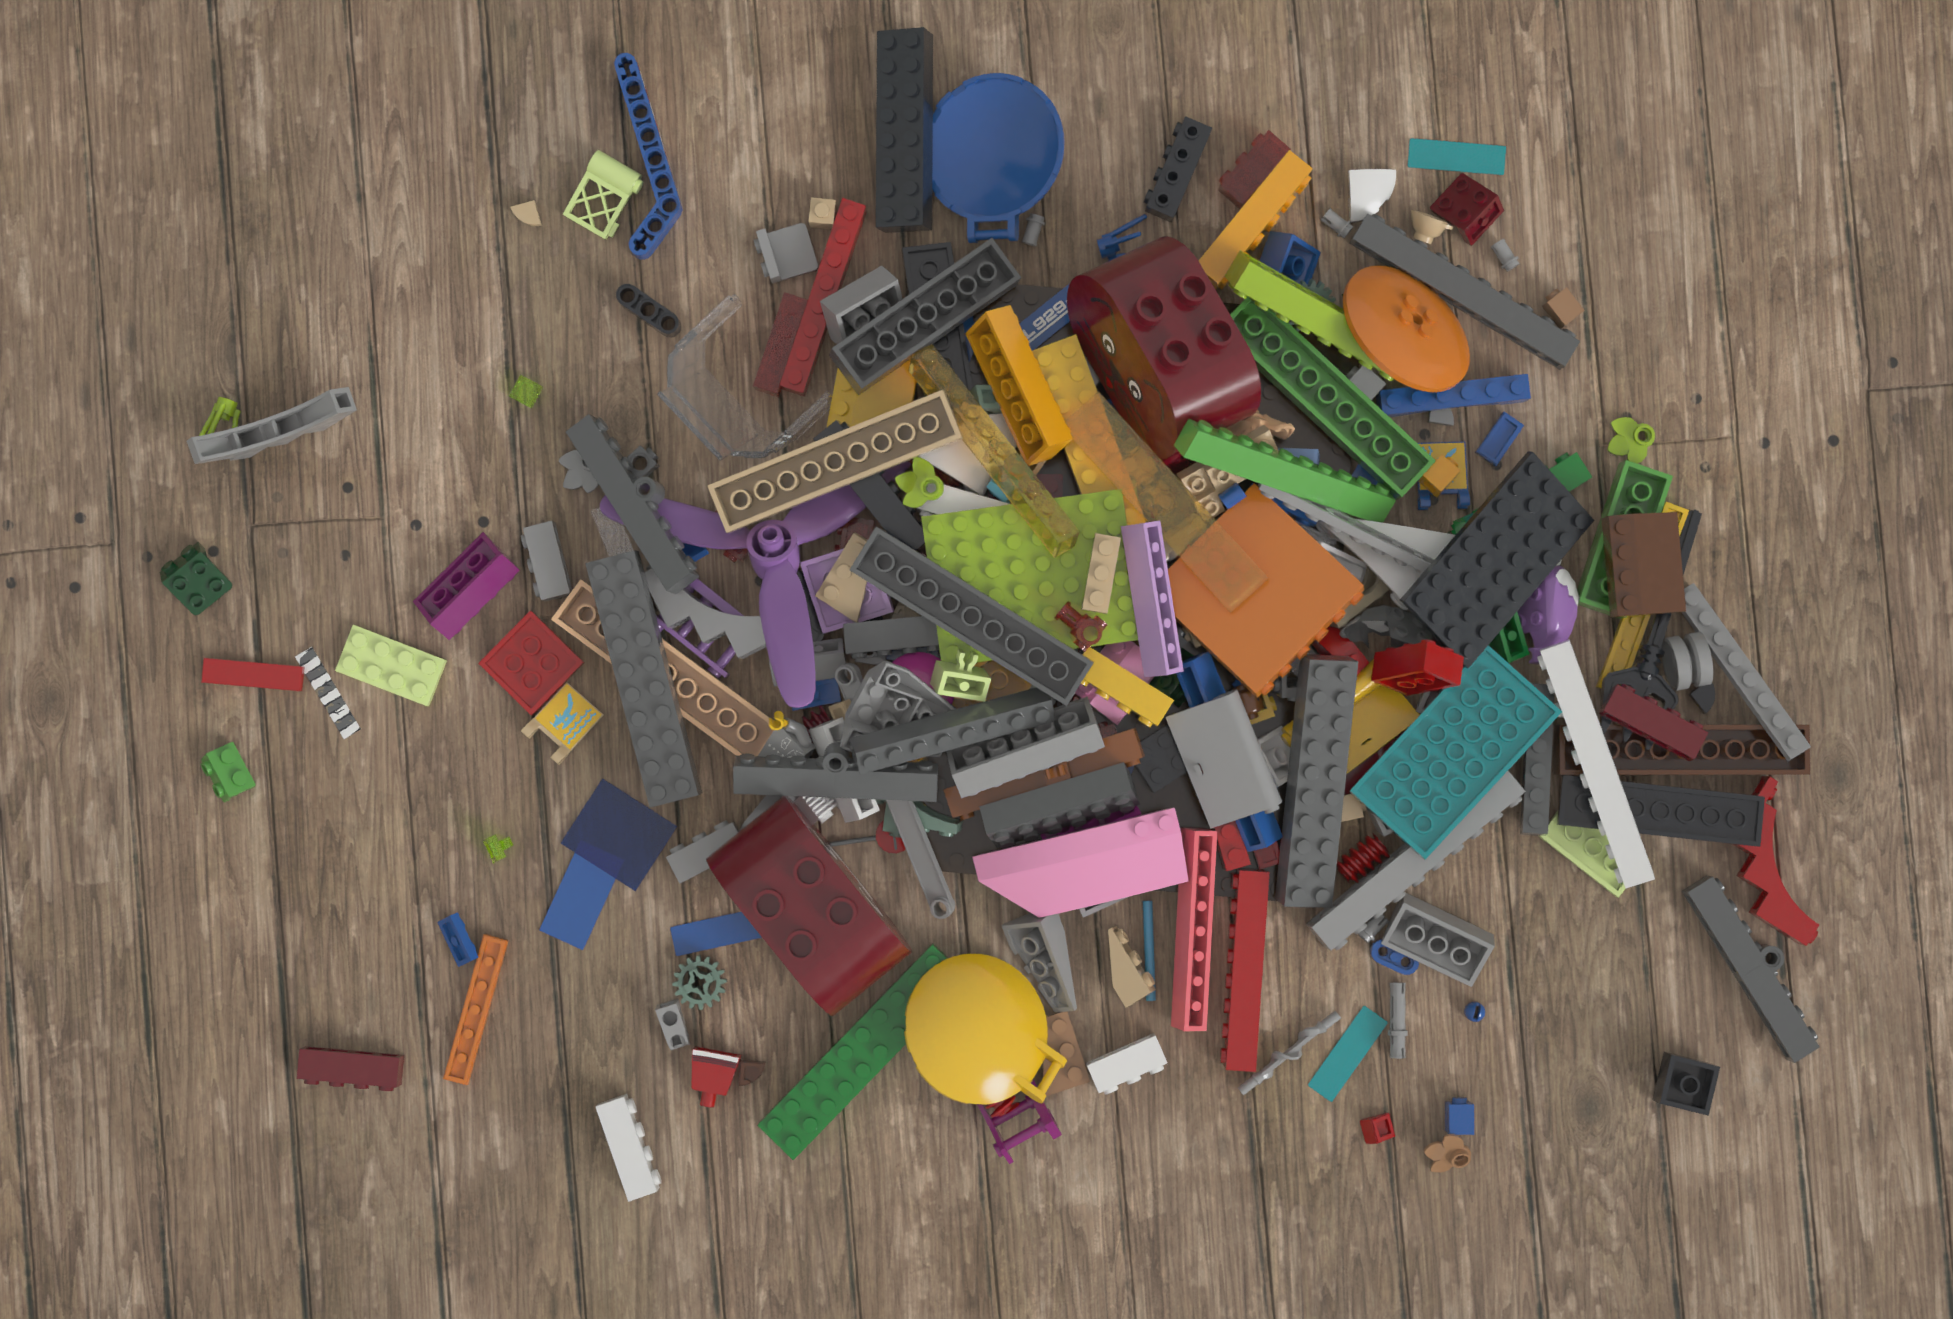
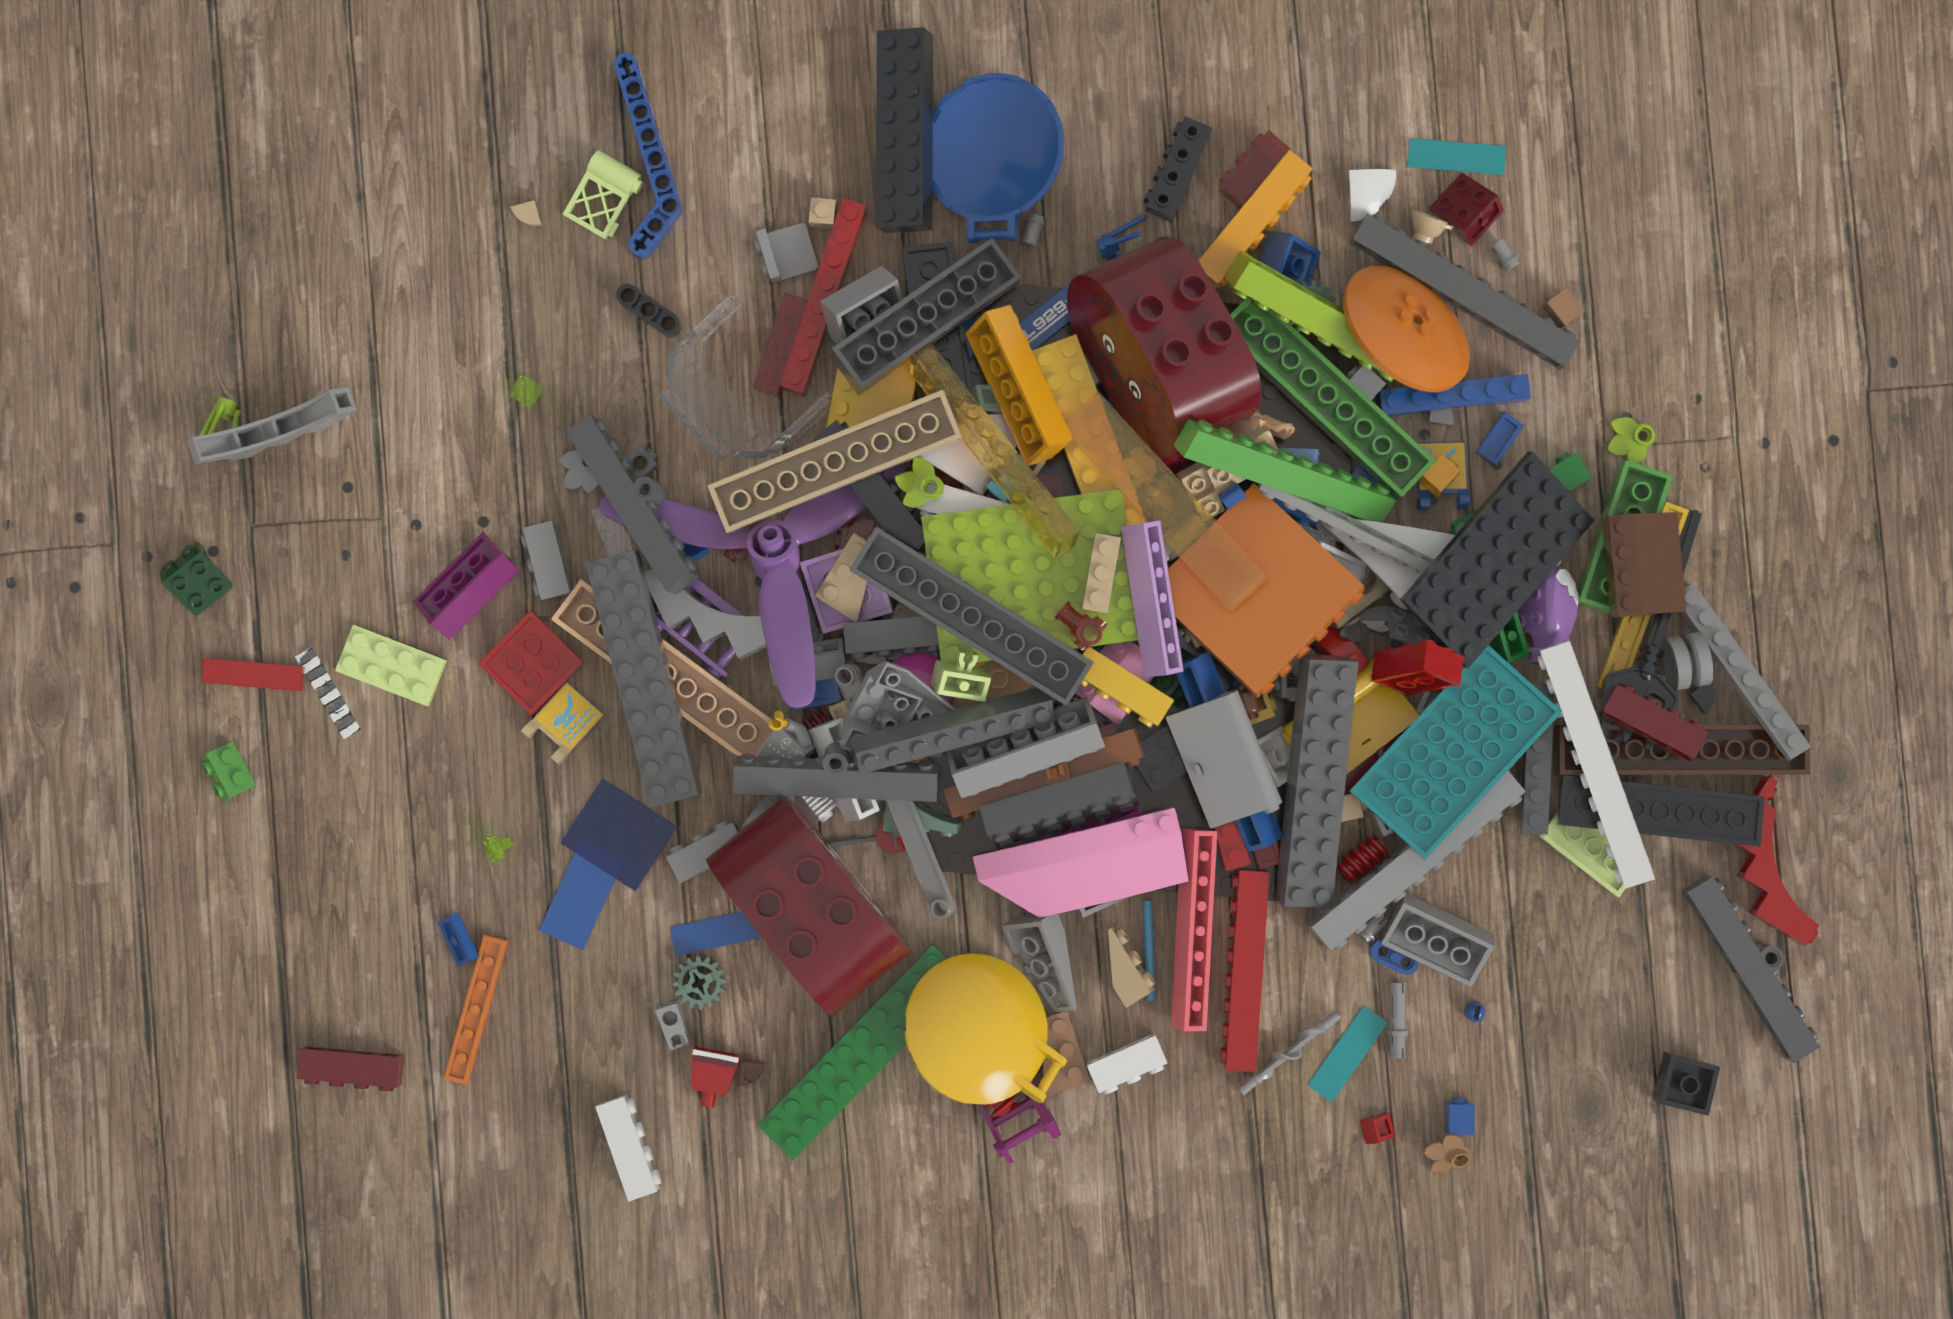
light grey pin [1321,208,1353,238] -> none

